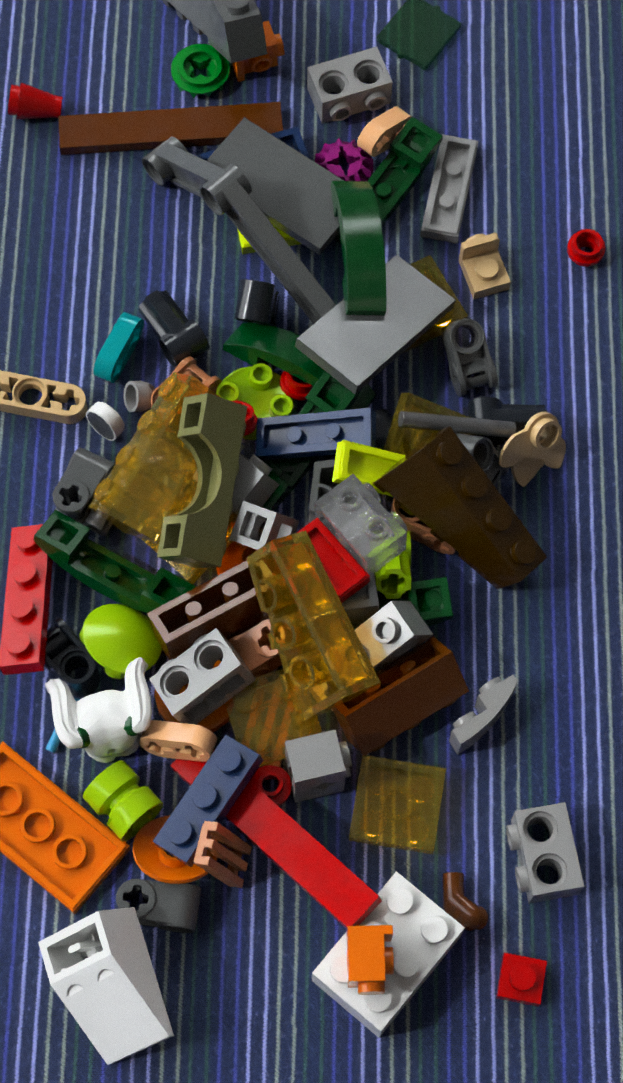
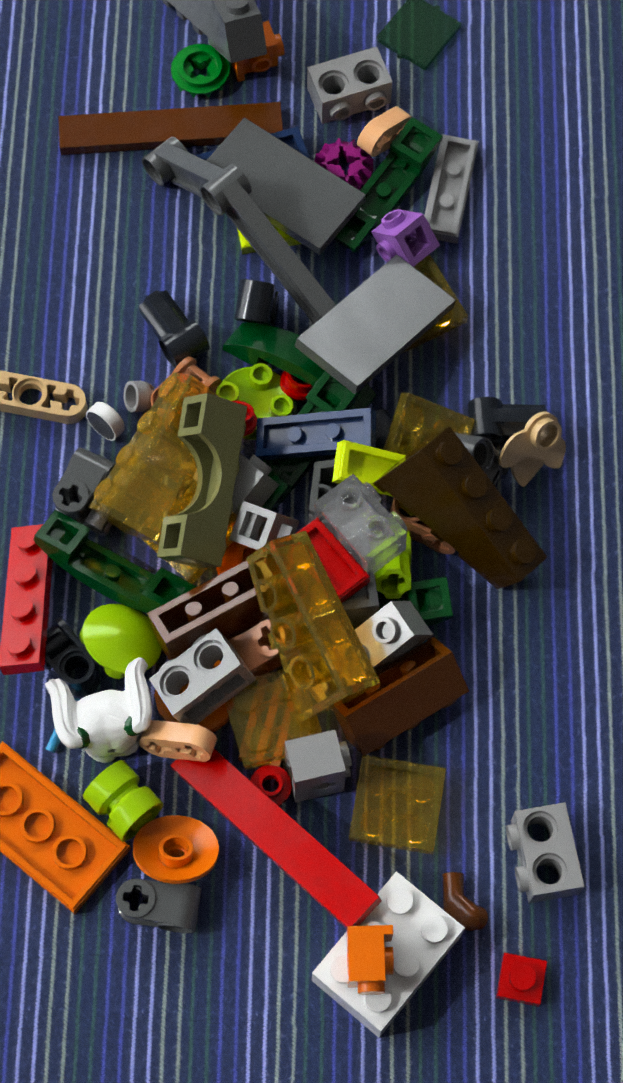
red cone [8,82,63,120] -> none
white slope [38,907,174,1065] -> none
teal beam [93,312,144,383] -> none
dark blue plate [153,734,263,867] -> none
nougat tile [194,821,252,888] -> none
dark green slope [330,181,387,316] -> none
flat silver bar [398,411,516,438] -> none
dark grey piece [442,319,498,397] -> none
light grey slope [449,675,518,755] -> none
tan bracket [458,233,511,299] -> none
red plate [567,229,606,267] -> none
none -> medium lavender brick [371,209,440,267]

